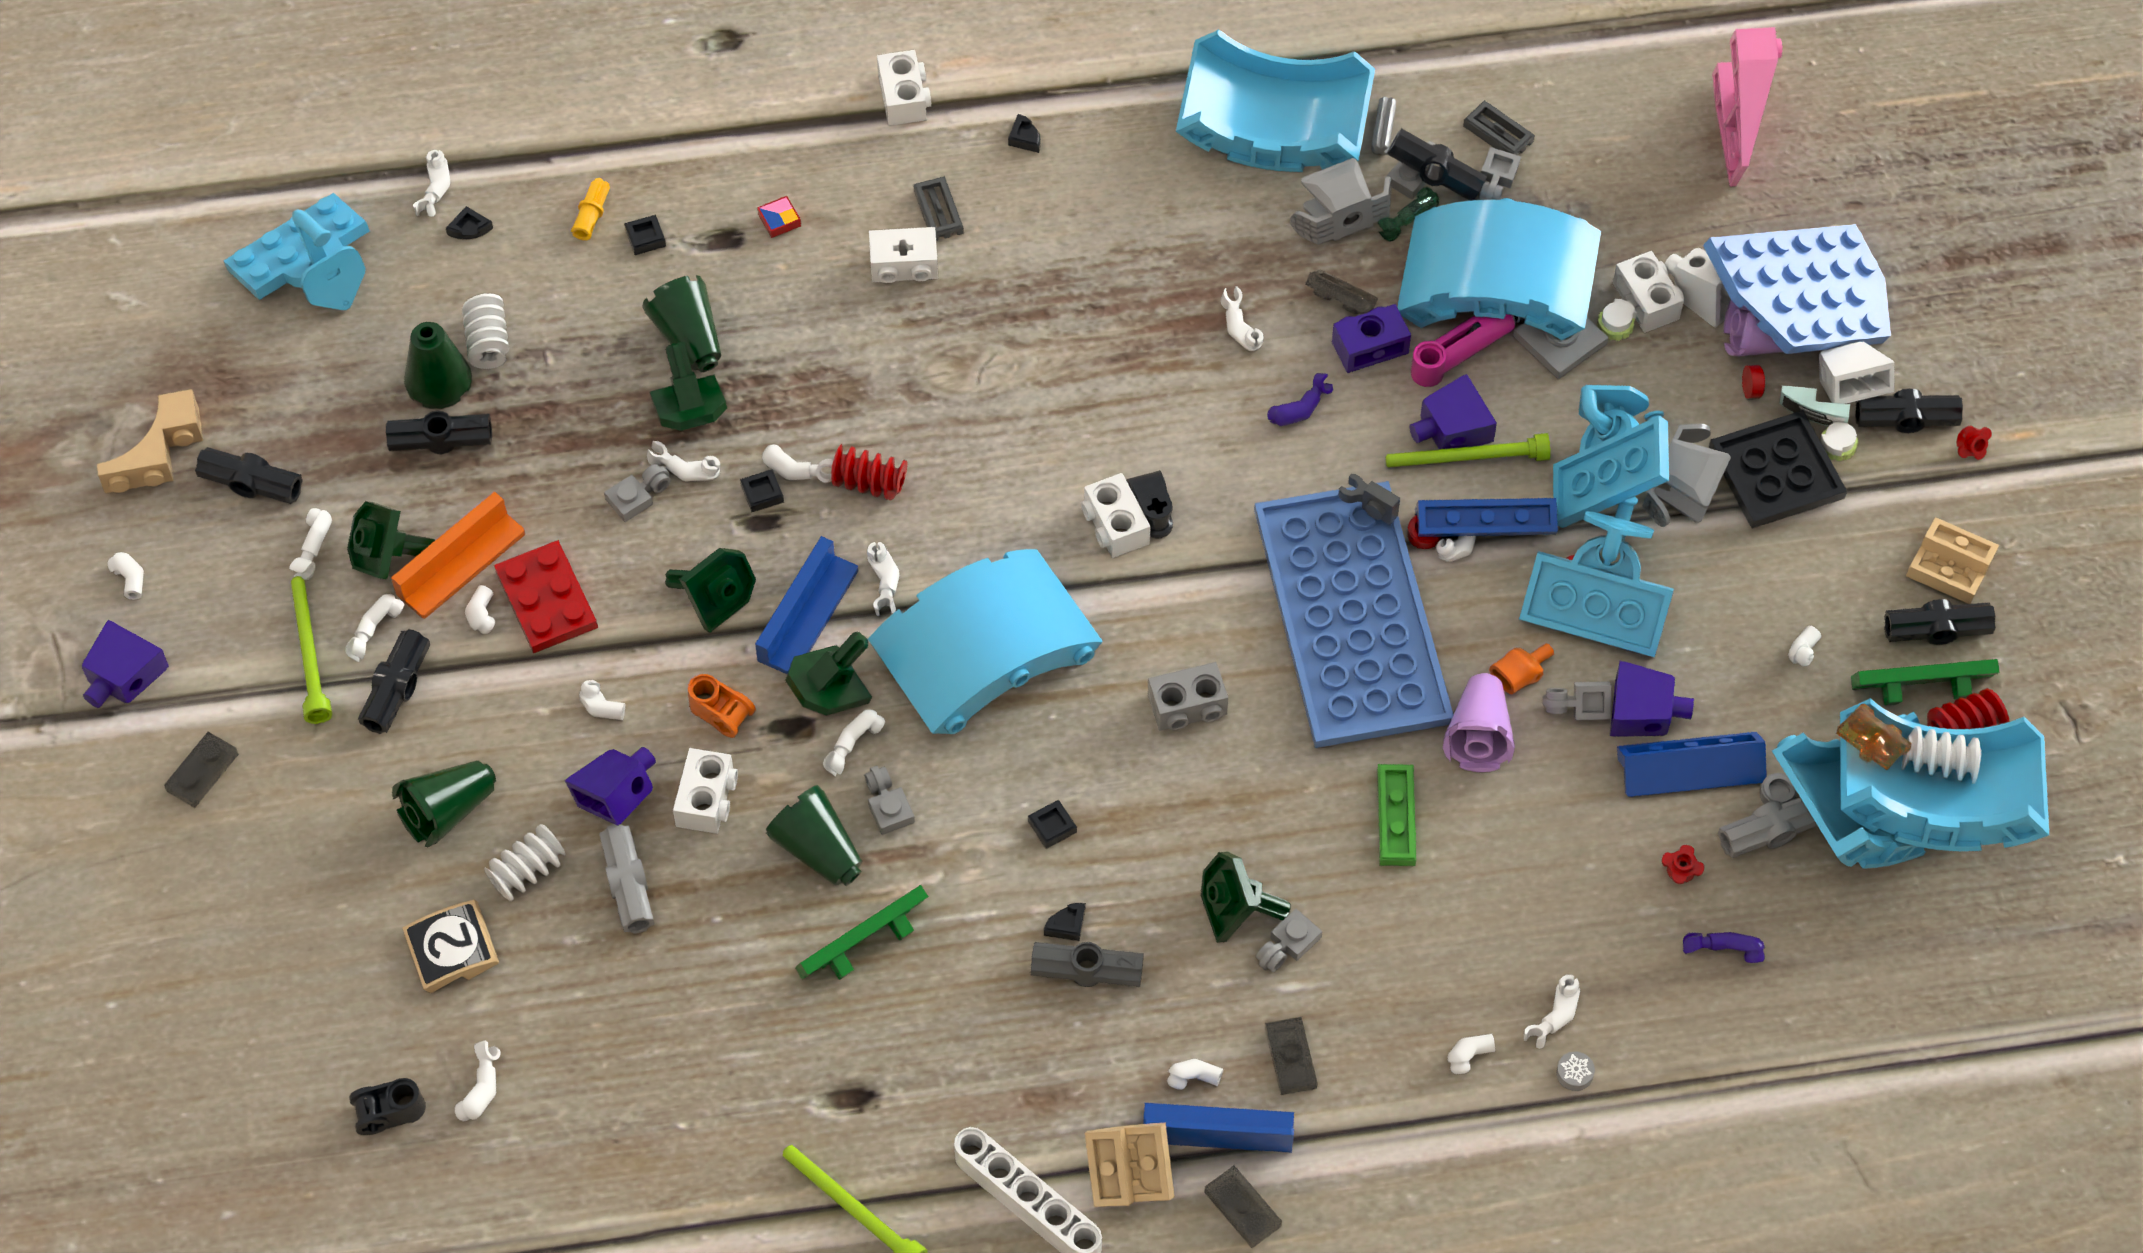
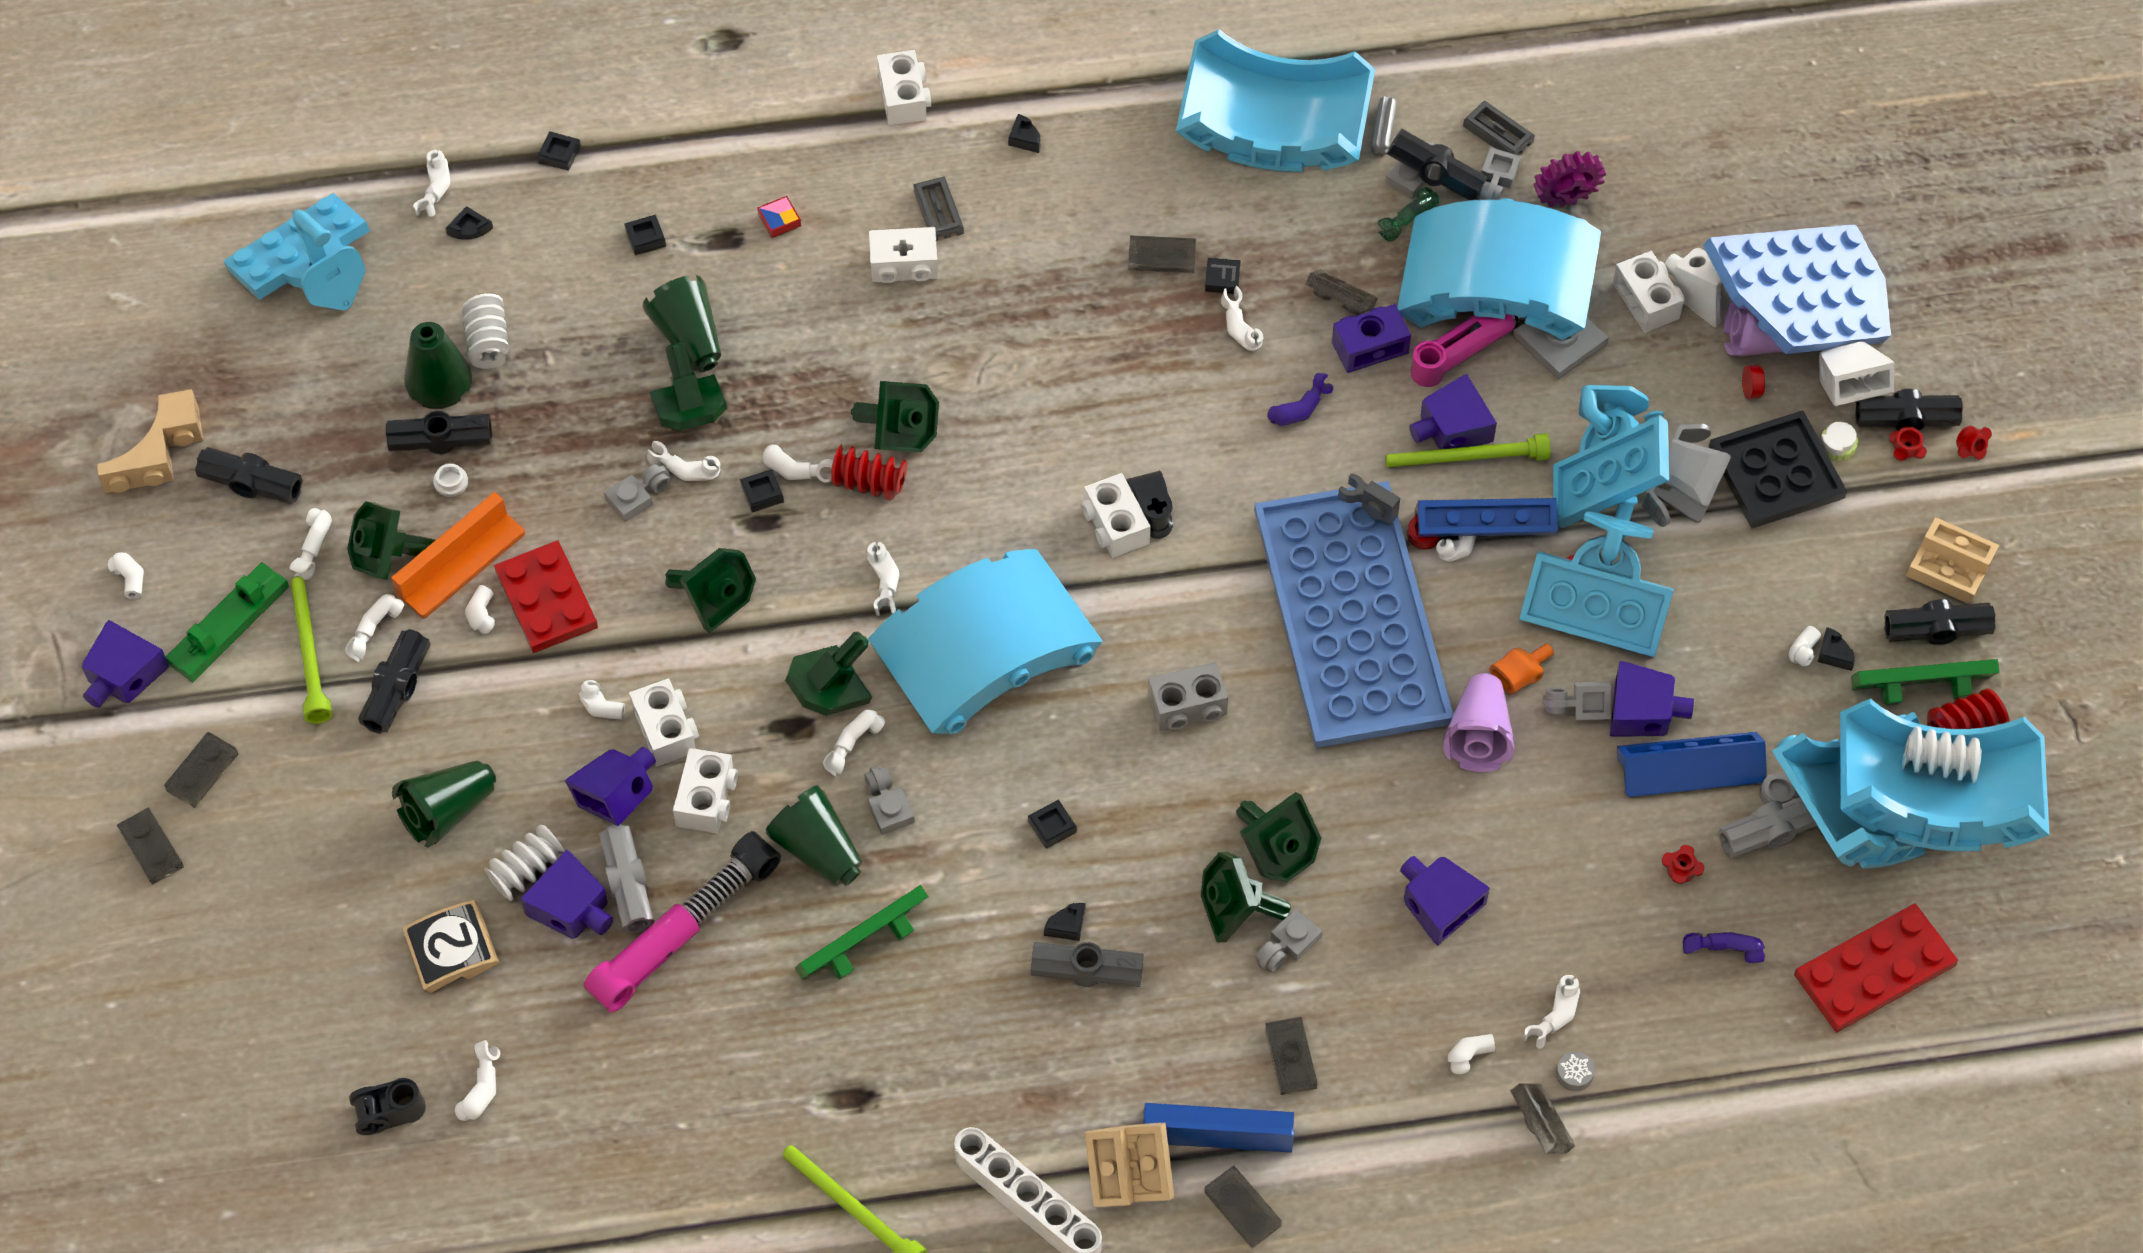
yellow axle [571,178,610,240] -> none
orange piece [688,674,756,738] -> none
blue panel [755,536,858,674] -> none
white arm [1167,1059,1223,1090] -> none
light grey piece [1290,158,1391,245] -> none
bright green tile [1377,764,1416,866] -> none
white piece [1597,299,1637,341] -> none
bright pink wedge [1712,27,1782,187] -> none
light aqua slope [1779,385,1850,426] -> none
clear orange hips [1836,703,1912,770] -> none
none -> clear smoke plate [117,807,184,885]
none -> green hinge [165,562,289,683]
none -> white plate [433,464,468,497]
none -> dark purple torso [521,850,613,939]
none -> black tile [537,131,581,171]
none -> piece [584,831,781,1013]
none -> white brick [629,678,699,767]
none -> dark green piece [851,381,939,452]
none -> clear smoke plate [1128,235,1196,273]
none -> black tile [1205,258,1241,294]
none -> dark green piece [1236,792,1321,882]
none -> dark purple torso [1400,856,1490,946]
none -> clear smoke plate [1510,1083,1575,1154]
none -> magenta gear [1533,151,1606,208]
none -> red plate [1794,903,1958,1033]
none -> black tile [1818,627,1855,671]
none -> red plate [1889,427,1927,461]

